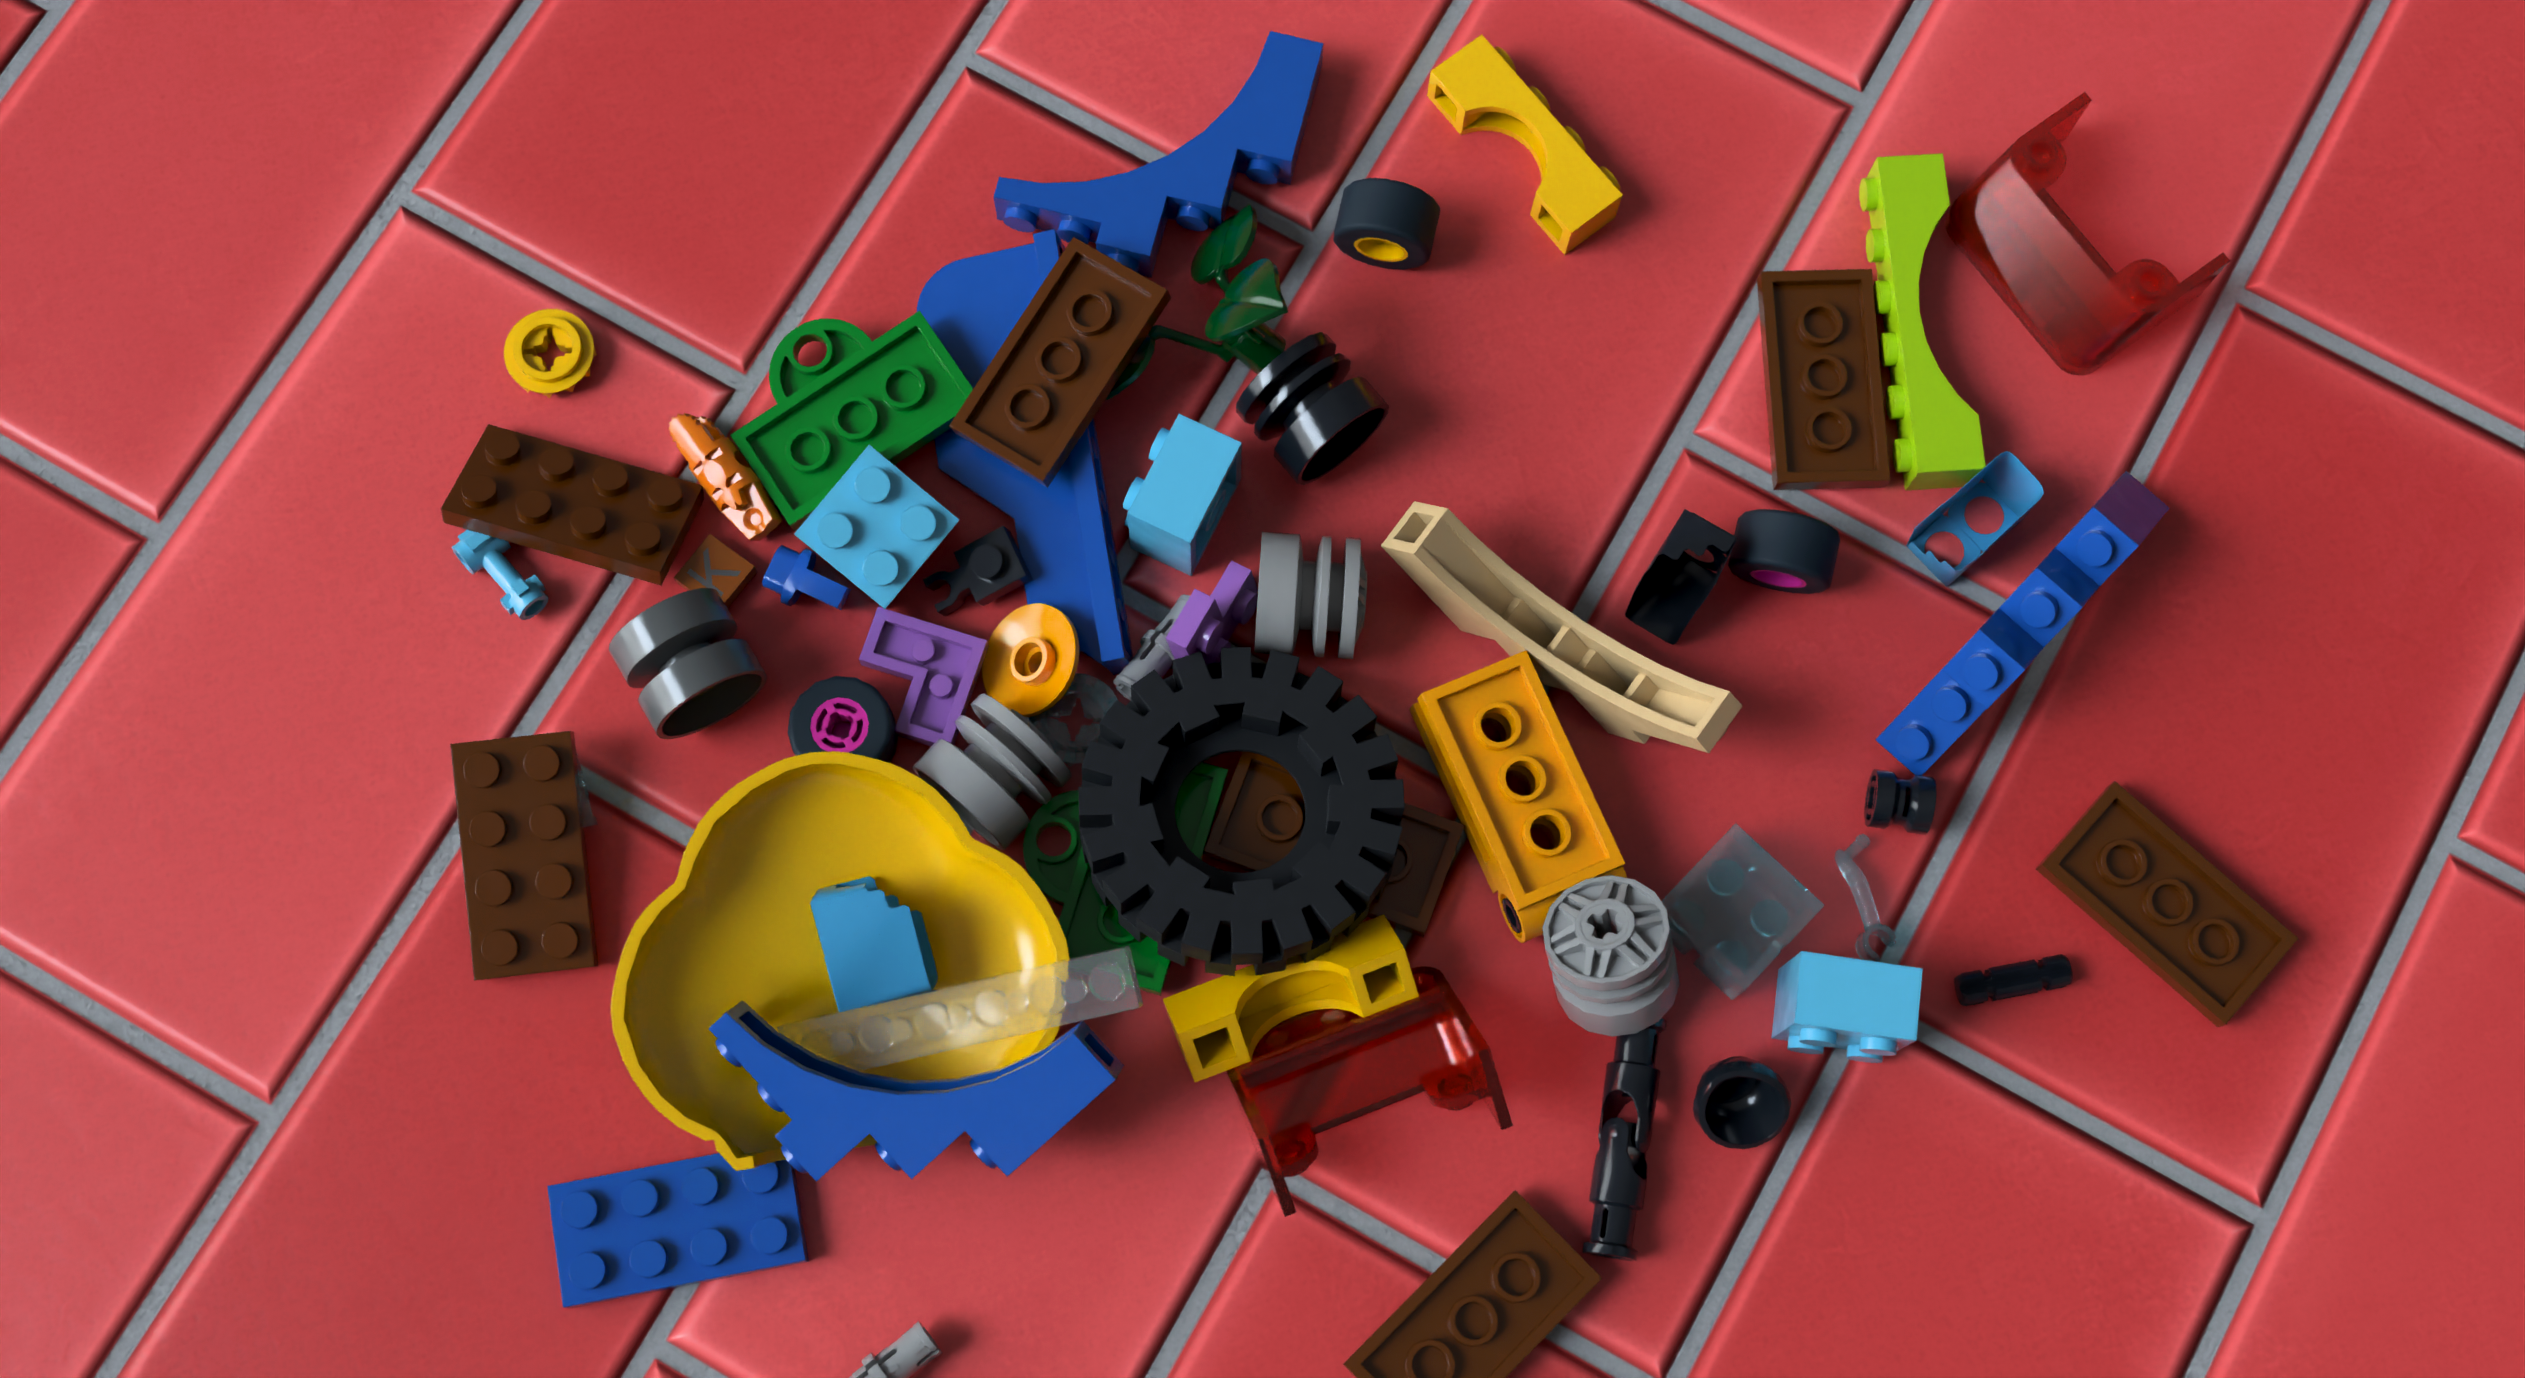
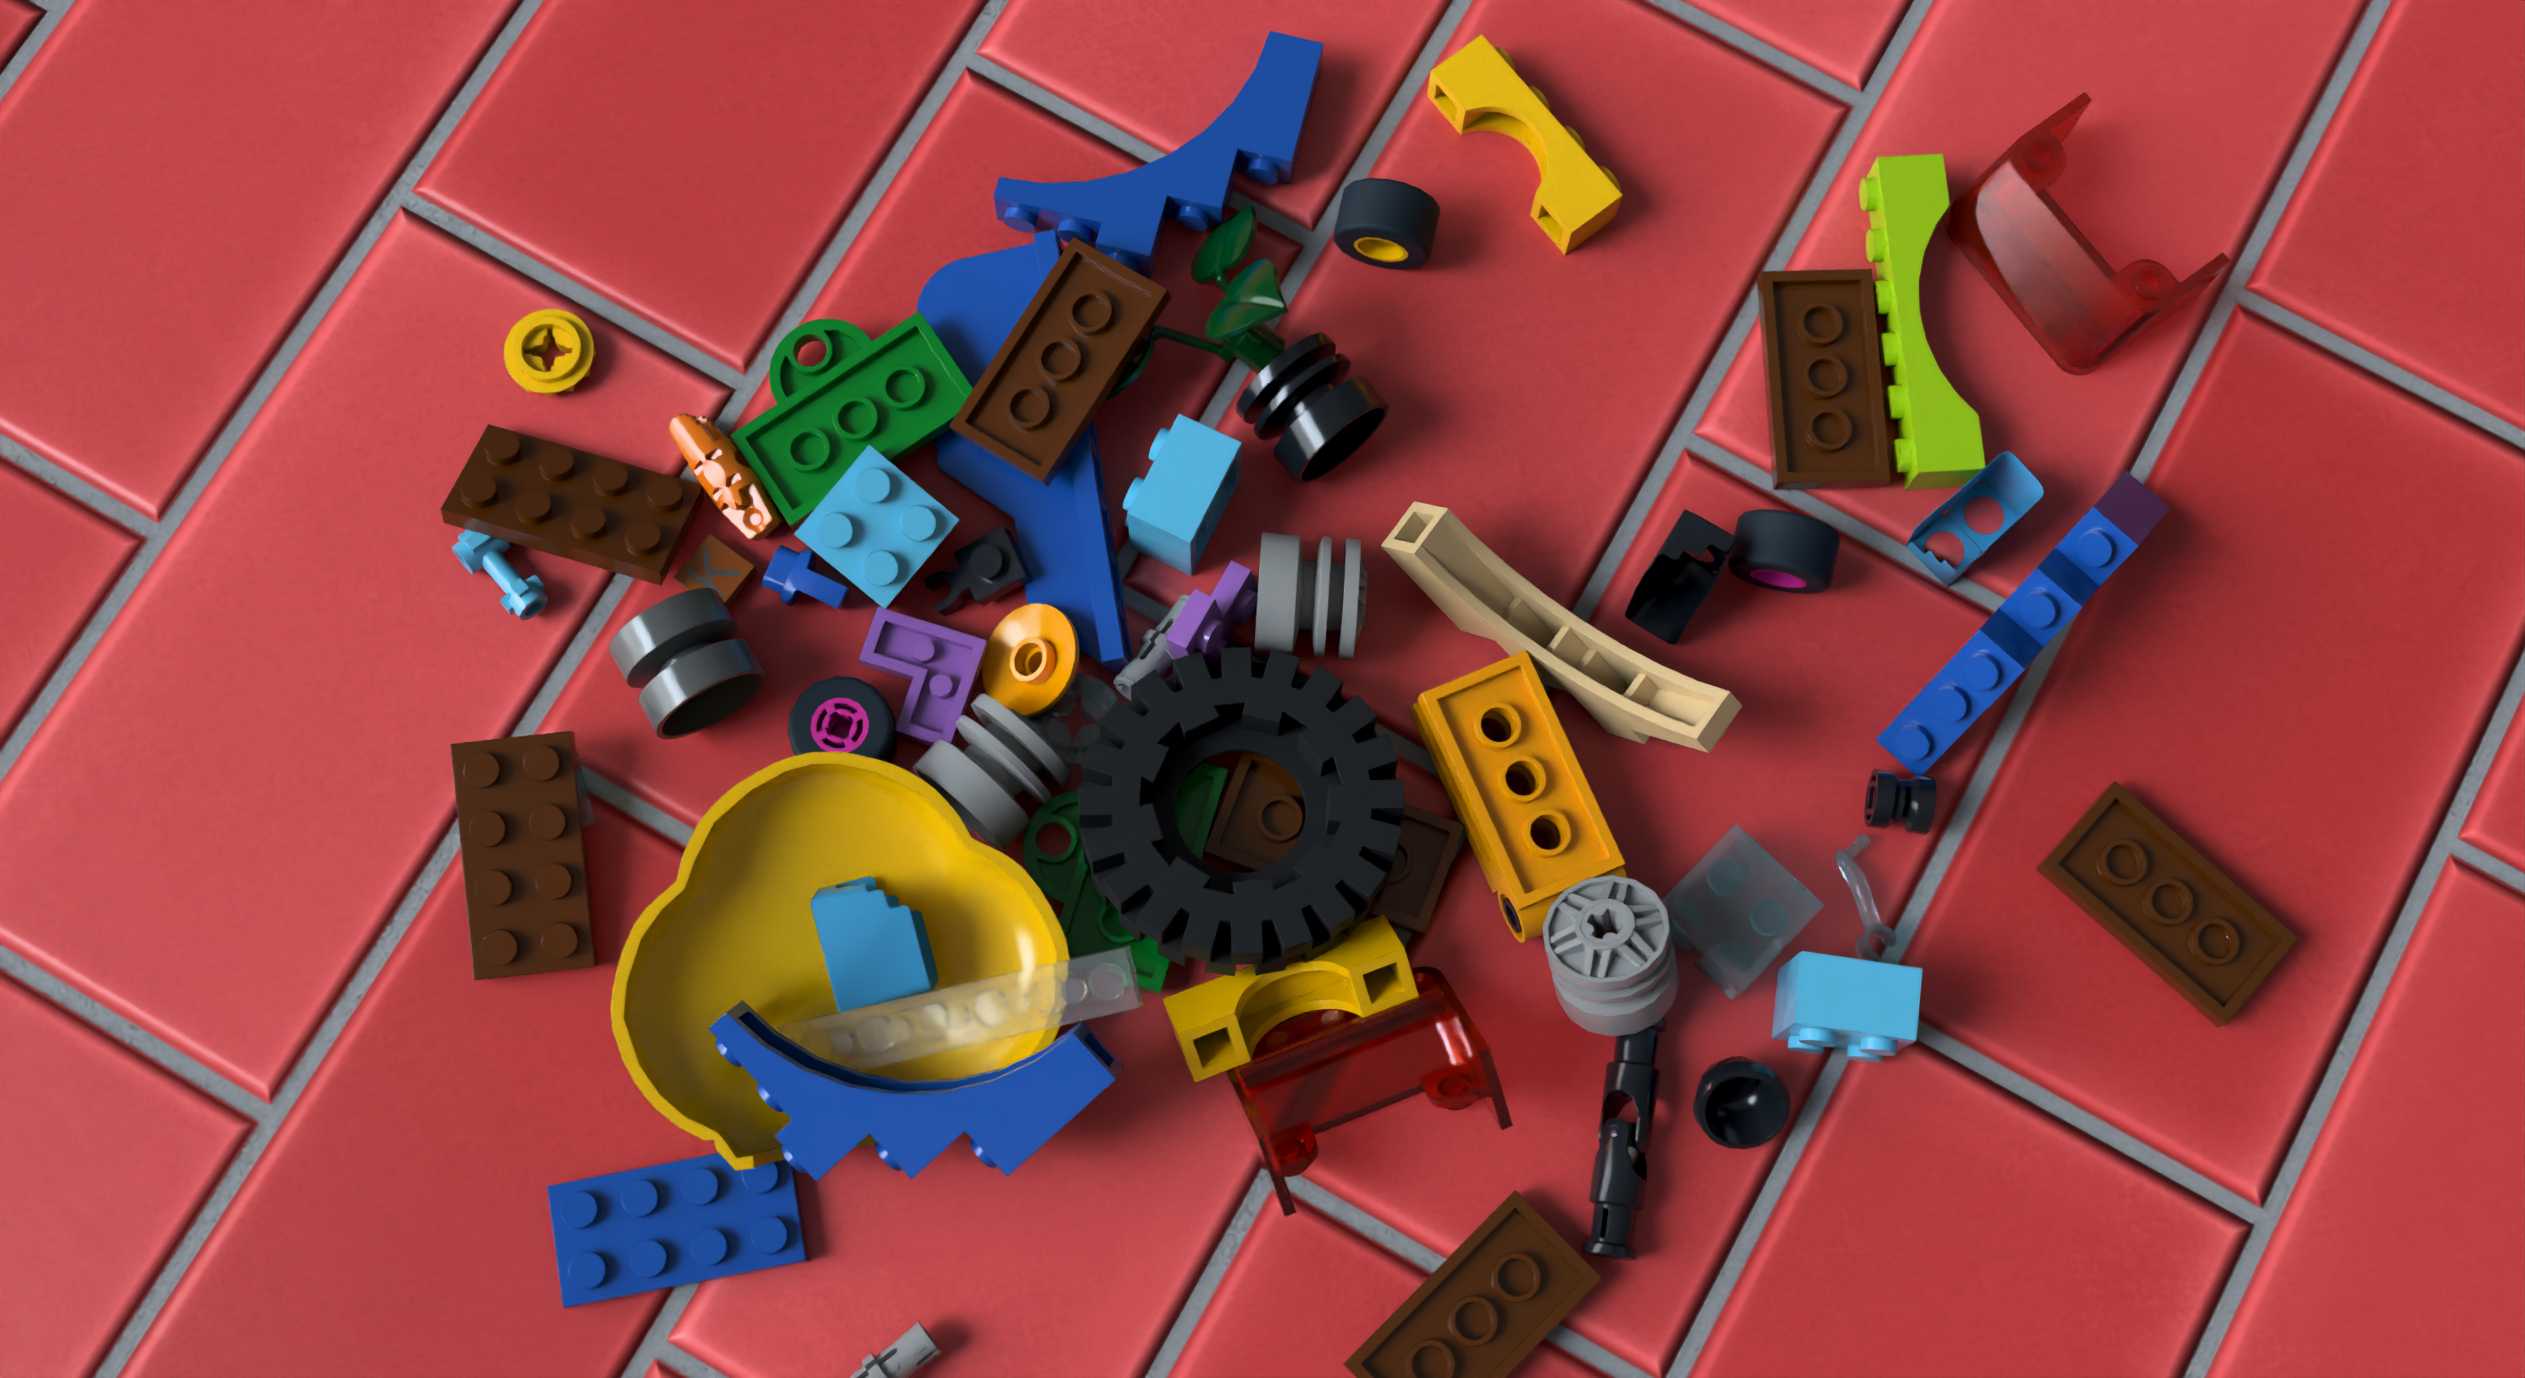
black axle [1954,954,2073,1006] -> none

